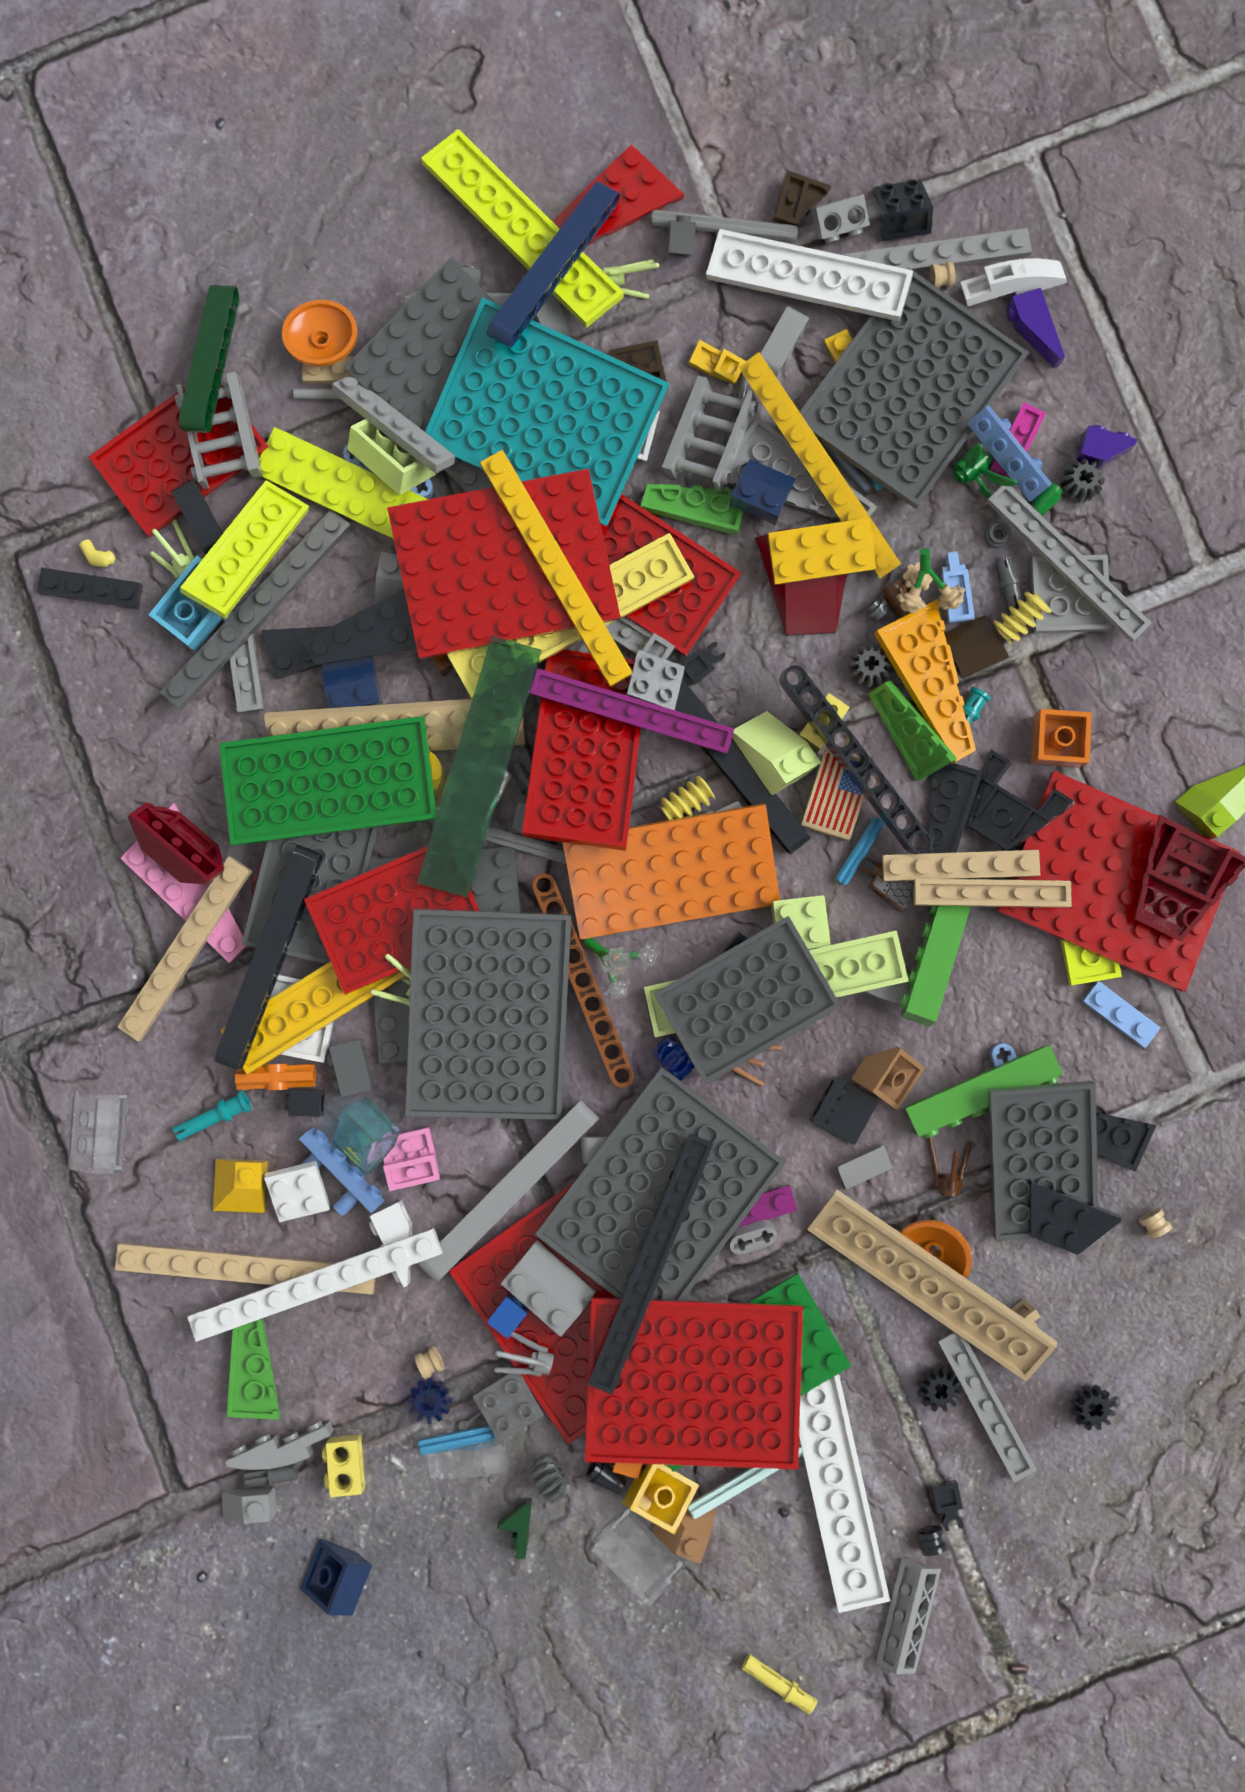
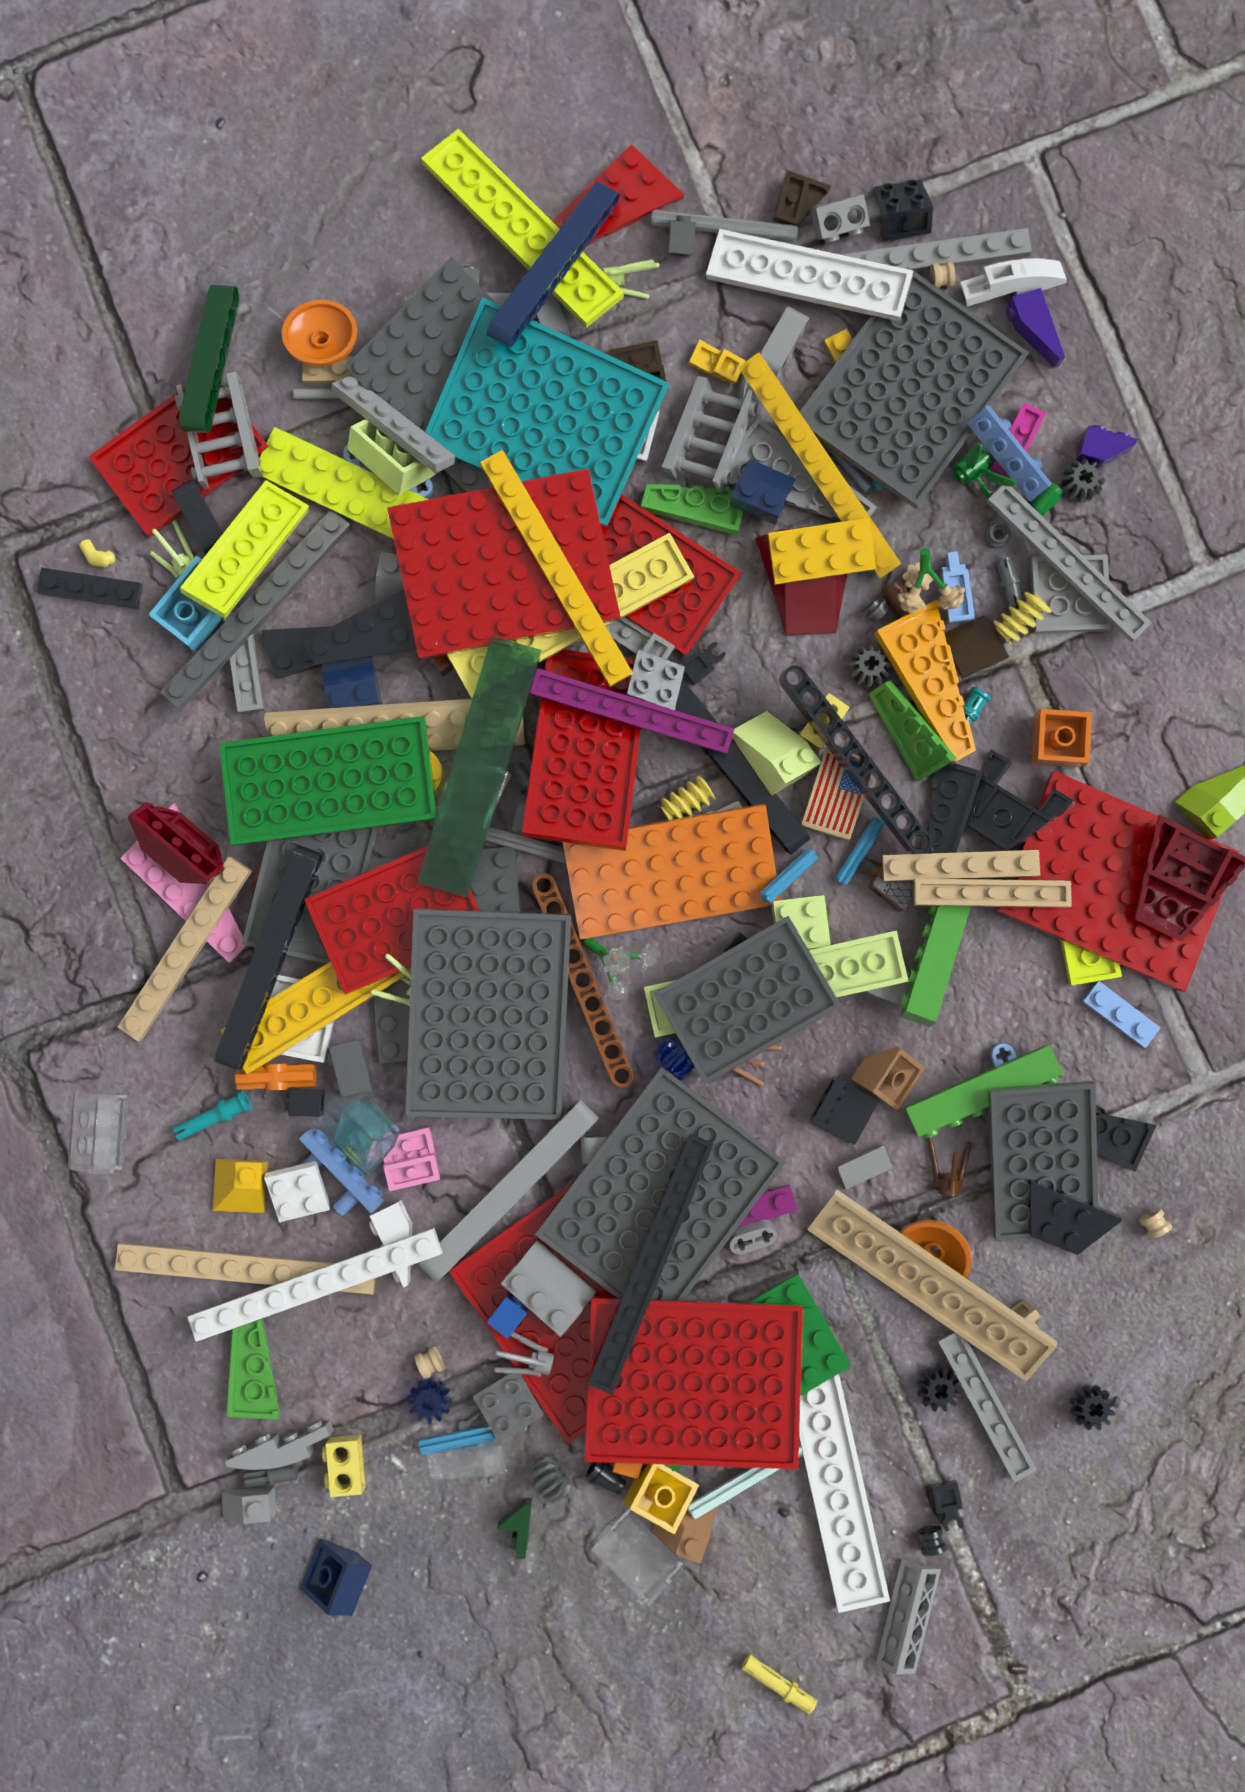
none -> dark azure axle [760,849,818,903]

